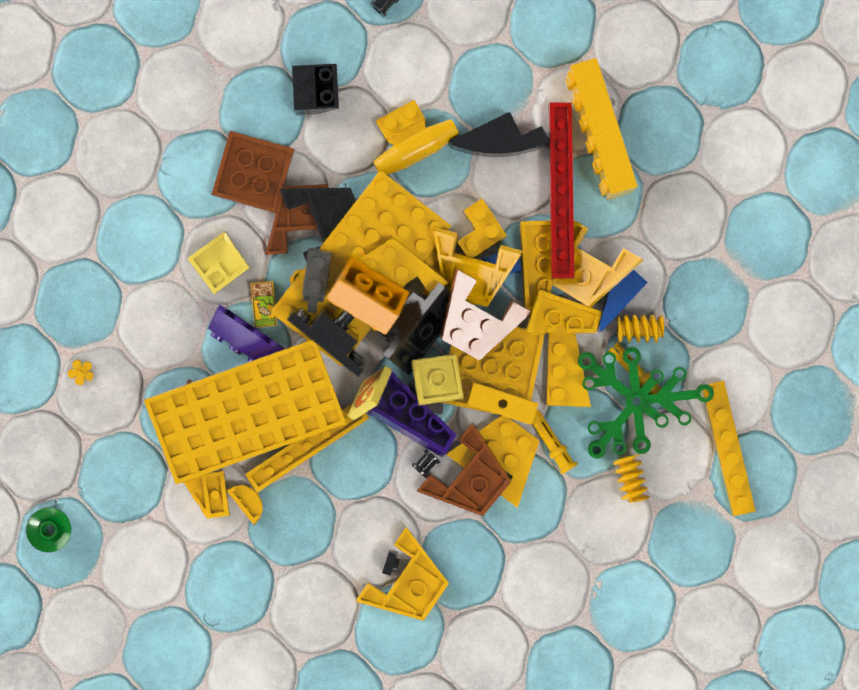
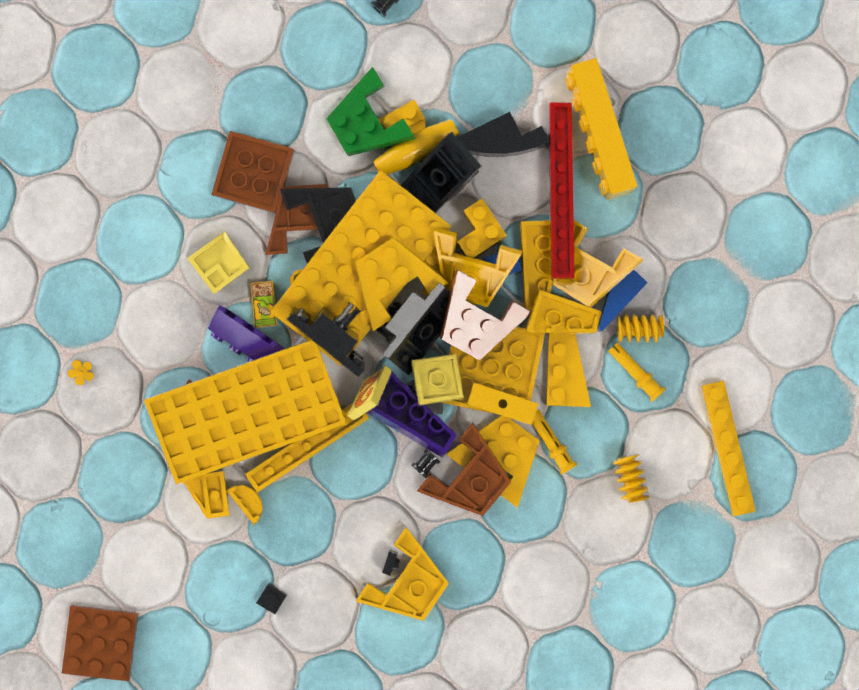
green dish [26,507,72,553] -> none
black slope [292,64,339,115] -> none
dark grey hinge [302,247,332,314] -> none
light orange brick [326,257,410,335] -> none
green plant [578,346,714,459] -> none
none -> dark orange plate [62,605,139,681]
none -> black plate [256,583,288,615]
none -> green wing [326,67,416,156]
none -> black brick [401,132,482,213]

